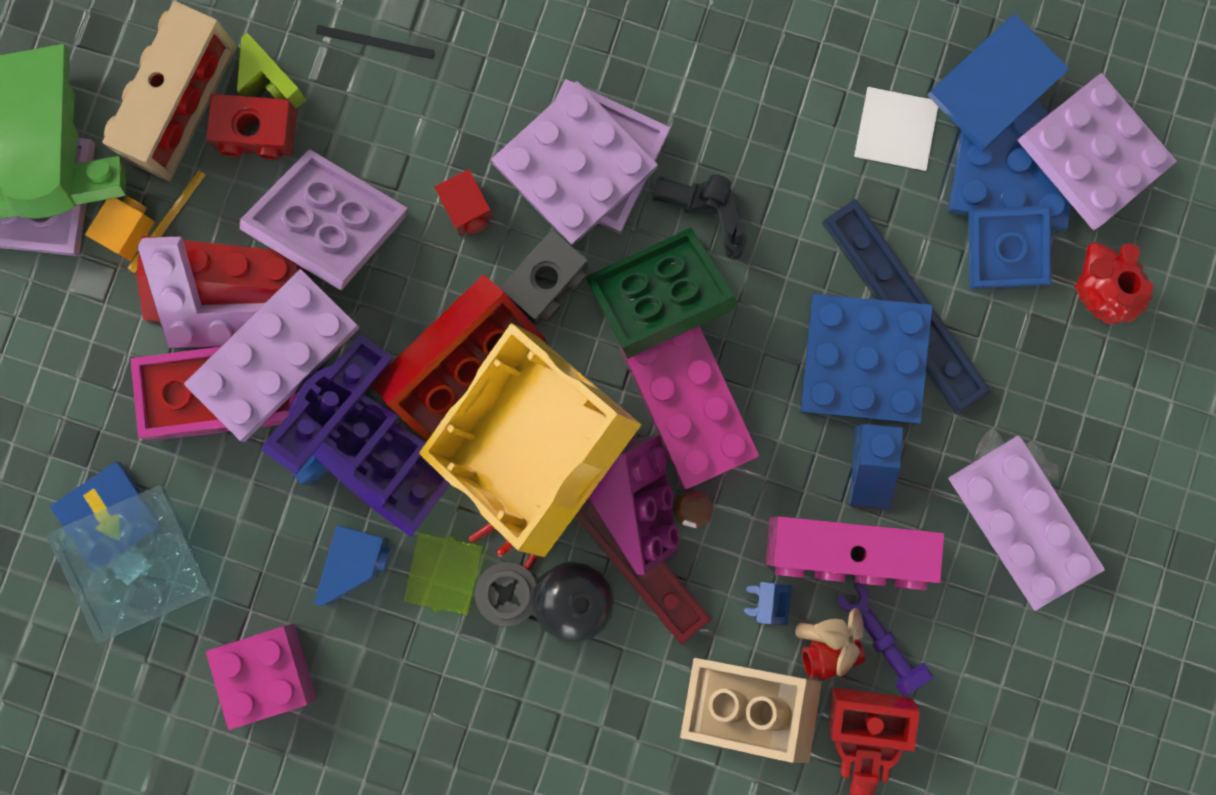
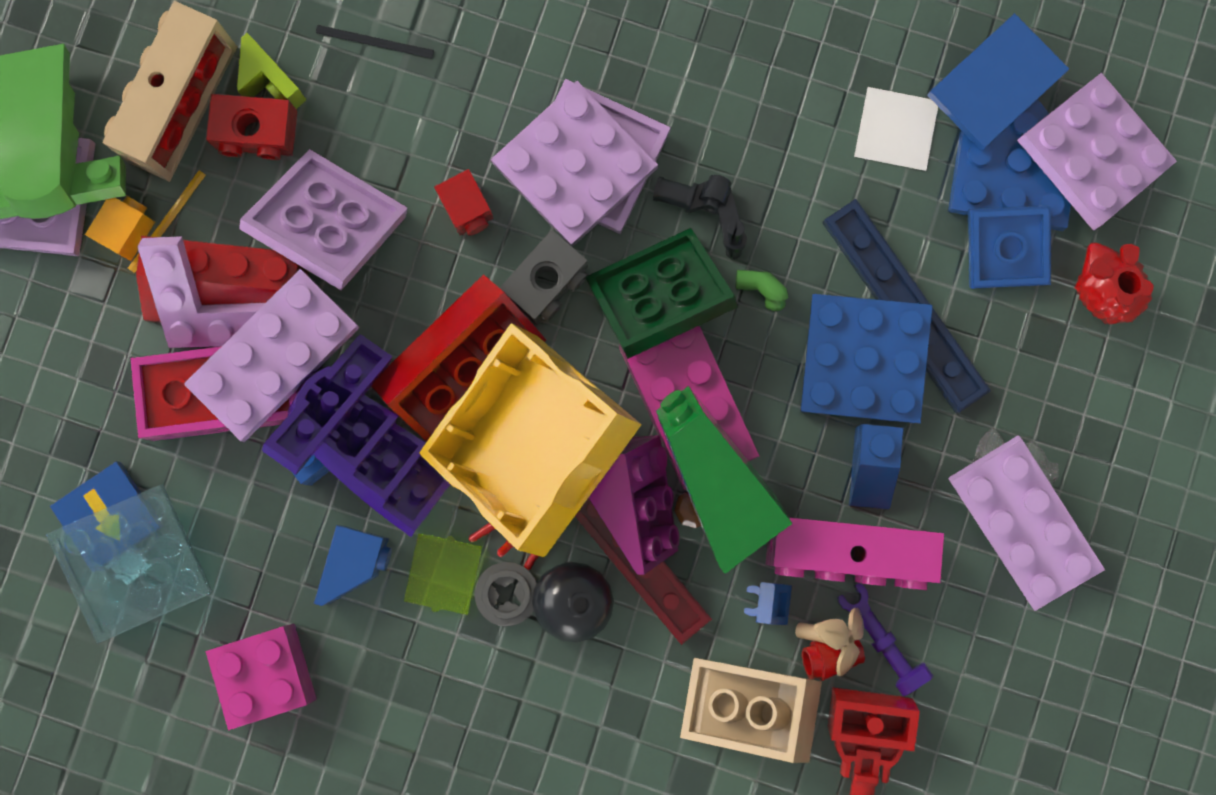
none -> green slope [656,386,792,574]
none -> bright green arm [735,270,789,311]

